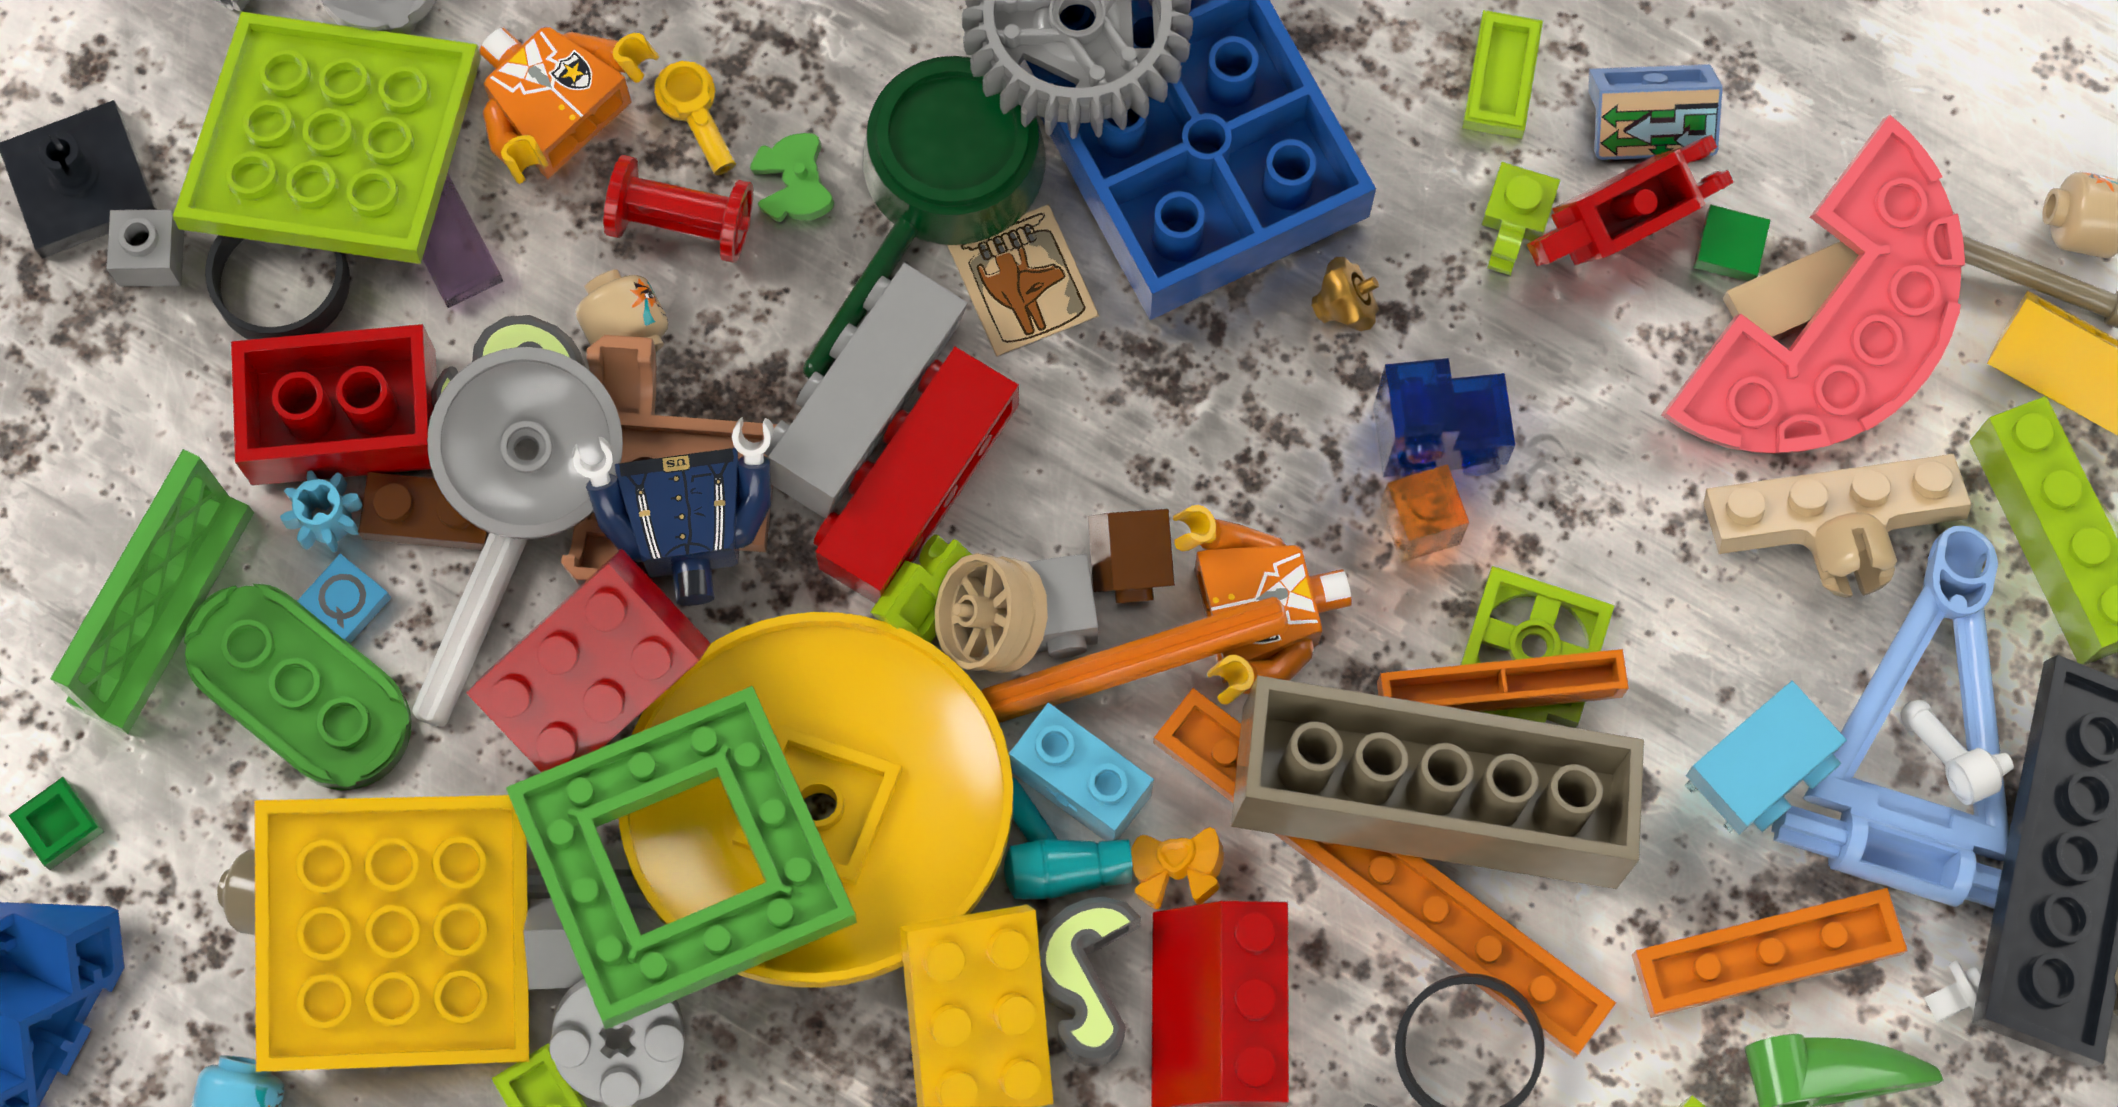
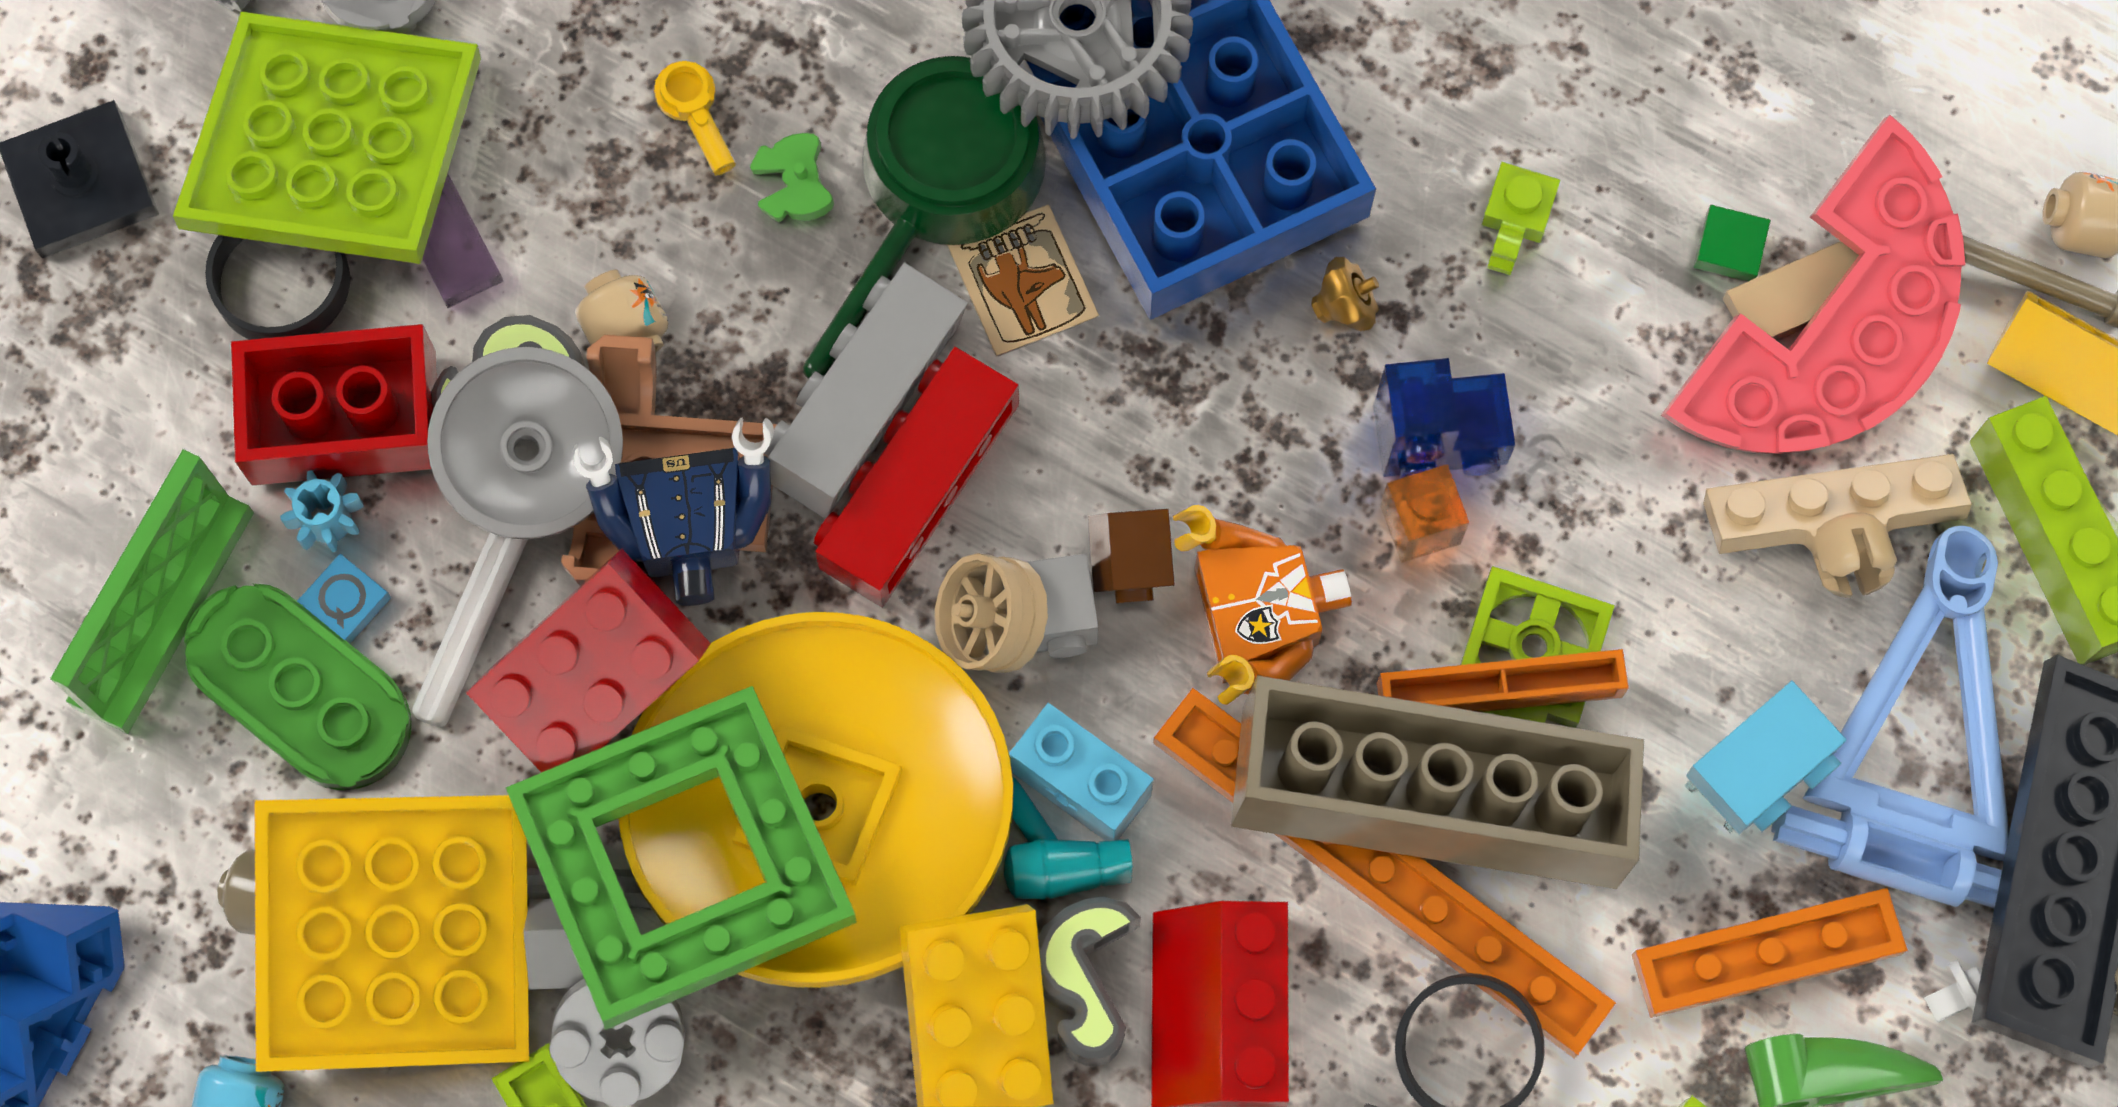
green tile [8,777,105,870] -> none
light grey plate [106,209,184,287] -> none
reddish brown plate [358,472,490,551] -> none
orange torso [480,27,660,184] -> none
red hose [603,155,754,263] -> none
lime plate [870,534,972,643] -> none
orange axle [981,597,1288,723] -> none
light orange piece [1131,827,1224,910] -> none
lime tile [1462,10,1543,139] -> none
red hinge [1526,135,1734,266] -> none
panel [1588,64,1723,160] -> none
white piece [1900,700,2014,806] -> none

